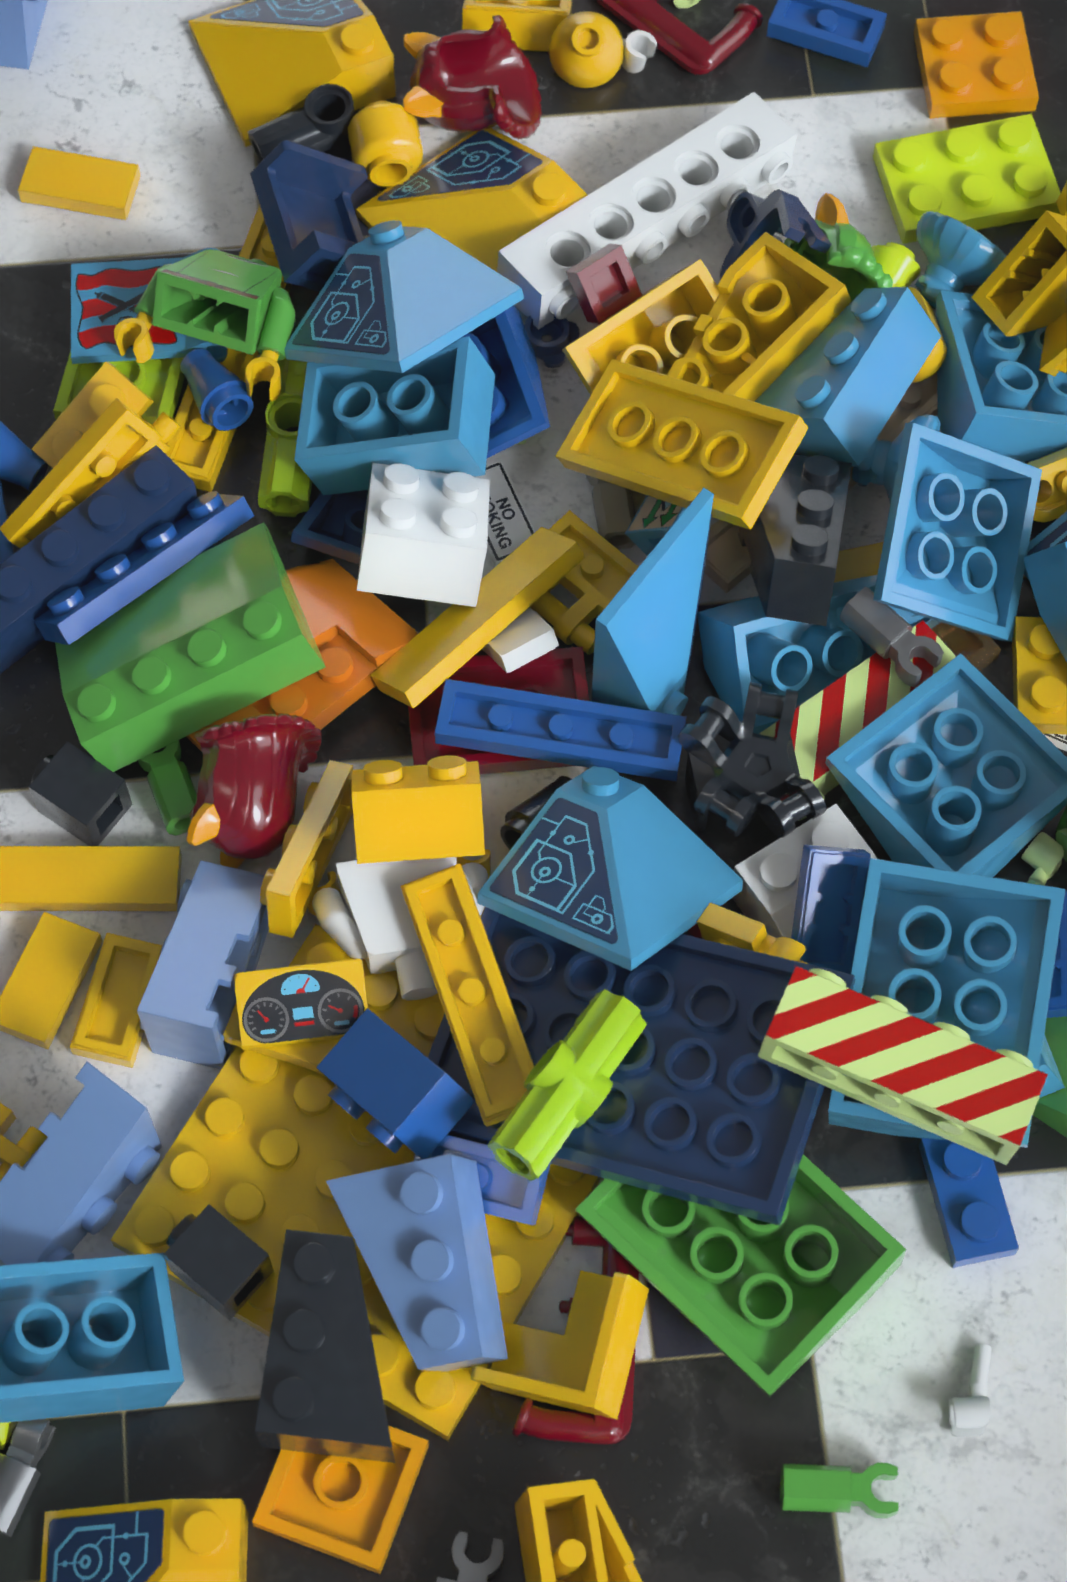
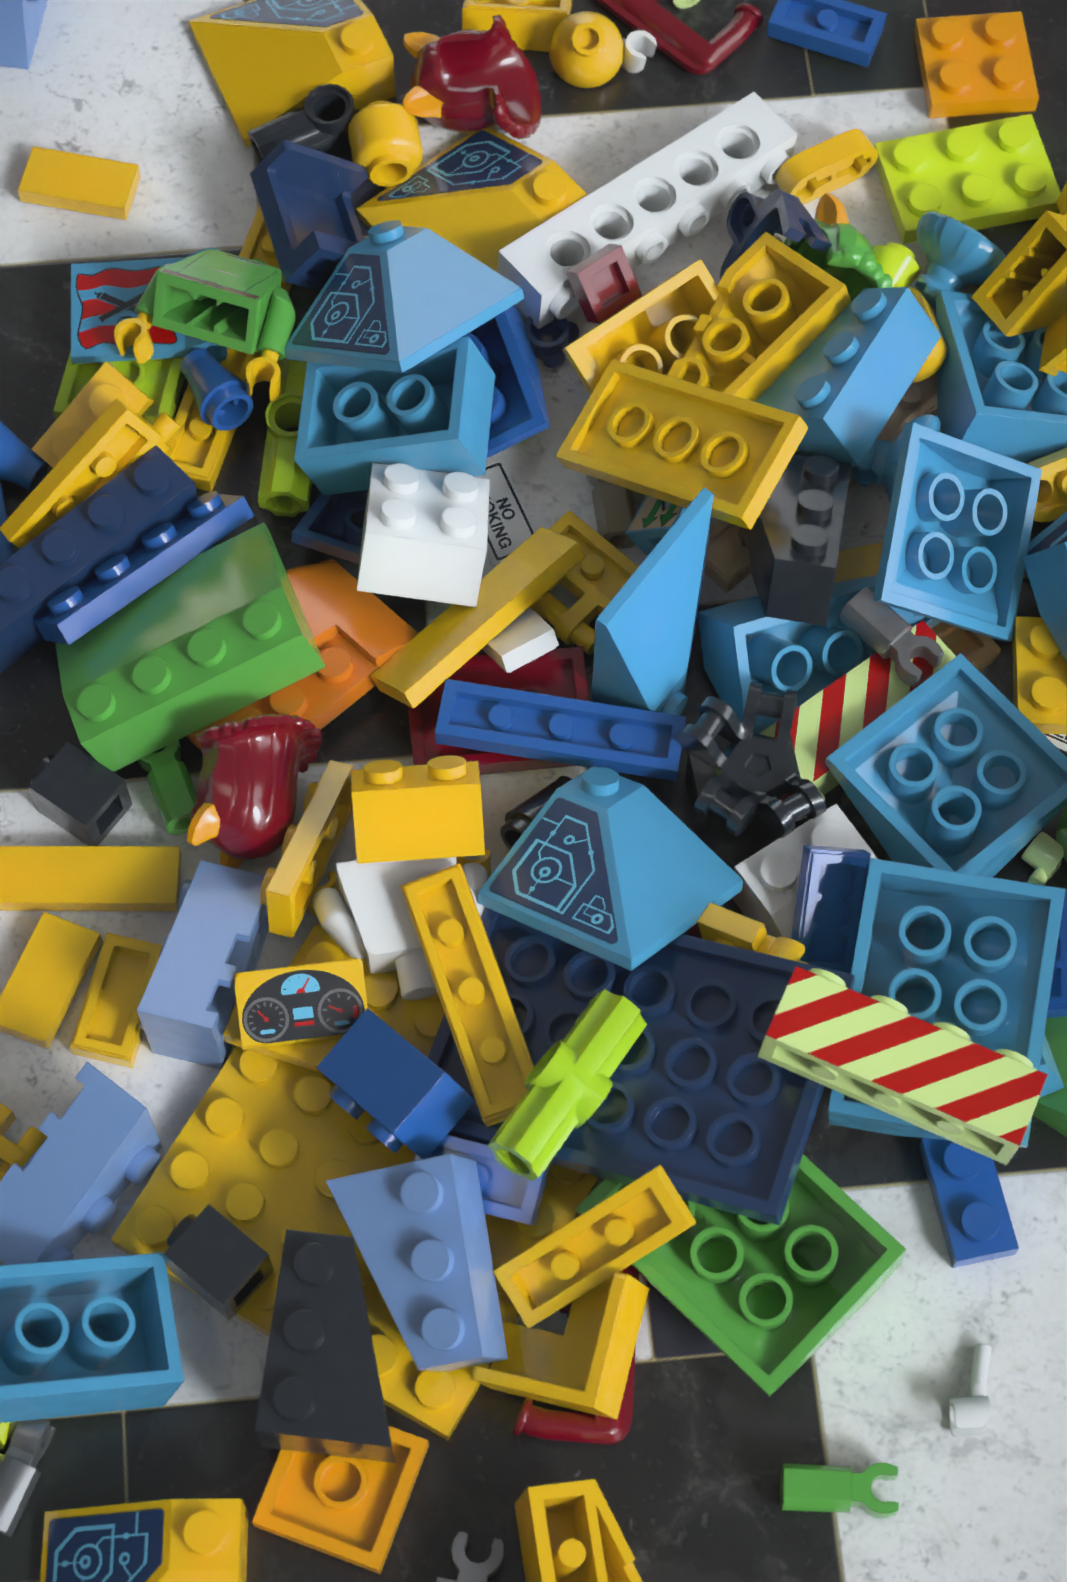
none -> yellow plate [493,1165,697,1329]
none -> yellow beam [775,129,878,204]

